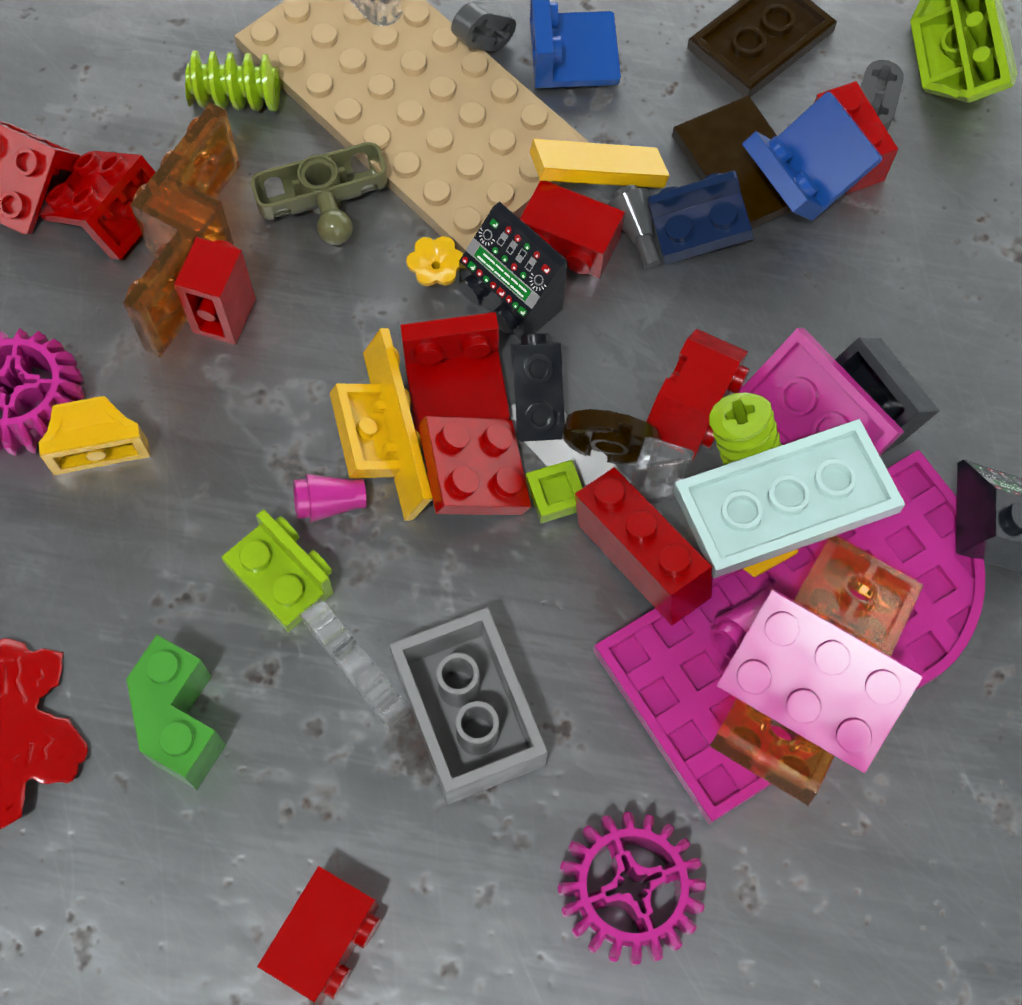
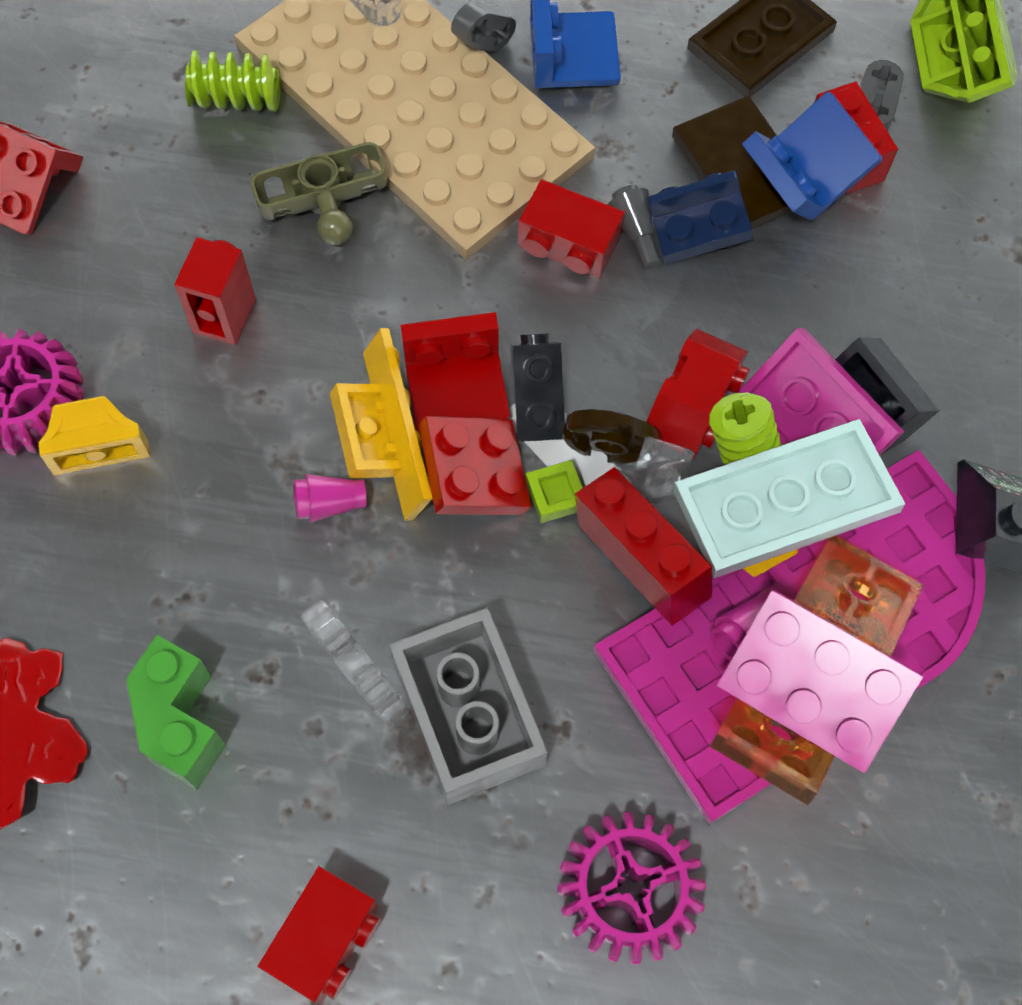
red bracket [39,151,175,260] -> none
clear orange bracket [123,103,241,358] -> none
lime bracket [221,509,334,633] -> none
yellow plant [406,236,463,286] -> none
black slope [459,201,567,339] -> none
yellow tile [529,139,670,188] -> none

